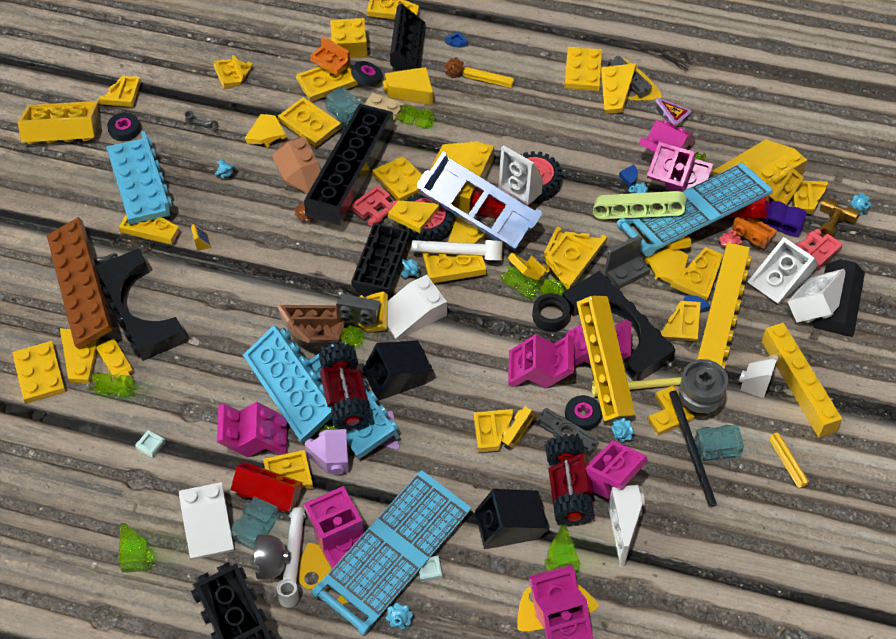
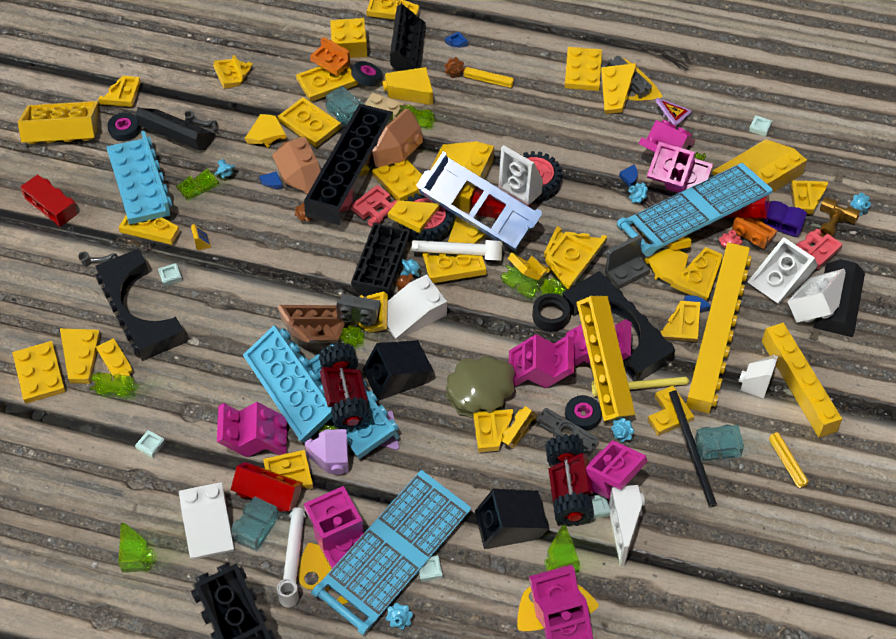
dark orange plate [47,217,113,350] -> none
flat silver cylinder [254,535,290,580] -> none
yellowish green beam [593,191,687,219] -> none
flat silver wheel [678,359,728,413] -> none
yellow wing [765,167,804,205] -> none
none -> red brick [20,174,77,227]
none -> black piece [136,108,216,150]
none -> light aqua tile [158,263,182,287]
none -> clear neon green slope [176,168,219,199]
none -> blue tile [259,171,282,189]
none -> nougat wedge [372,109,423,167]
none -> dark orange plant [396,273,413,292]
none -> olive piece [446,355,515,418]
none -> light aqua tile [591,495,611,519]
none -> light aqua tile [749,115,772,137]

